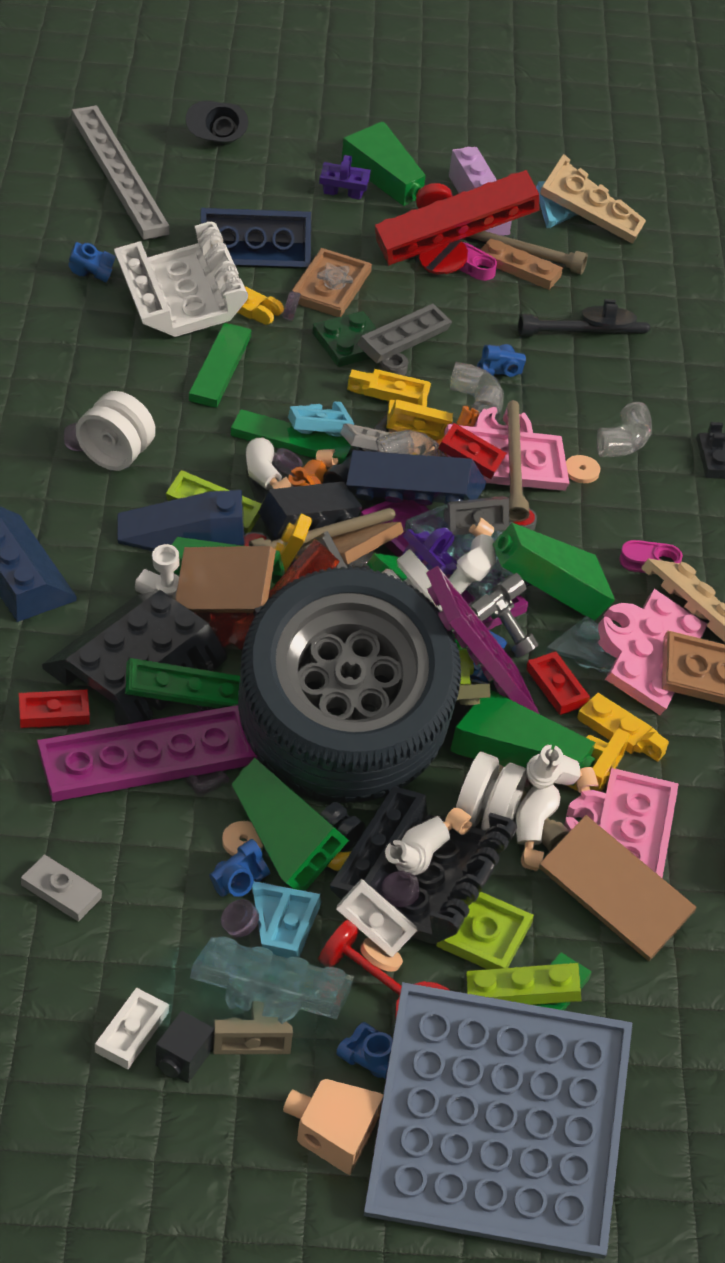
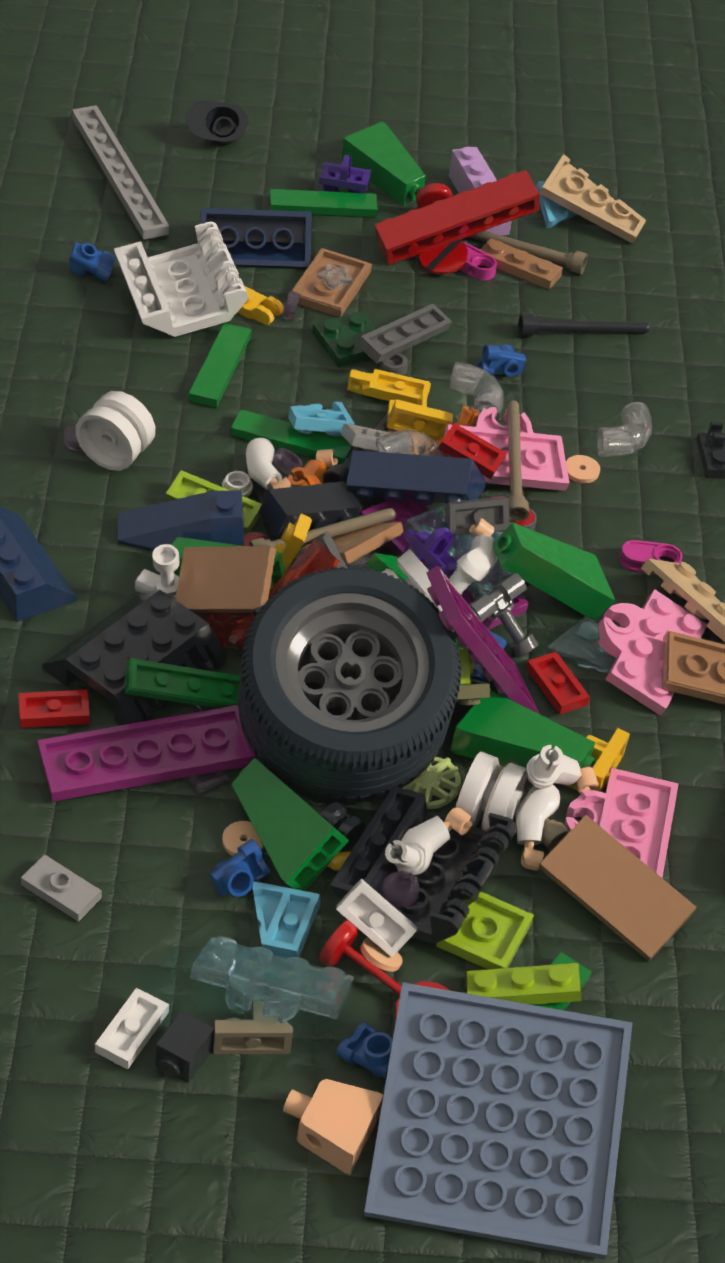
clear purple tile [221,899,259,938] -> none
yellow hinge [577,693,669,762] -> none
black piece [581,299,637,329] -> none
none -> white plate [222,471,253,497]
none -> green tile [270,189,378,218]
none -> yellowish green wheel [403,757,461,810]

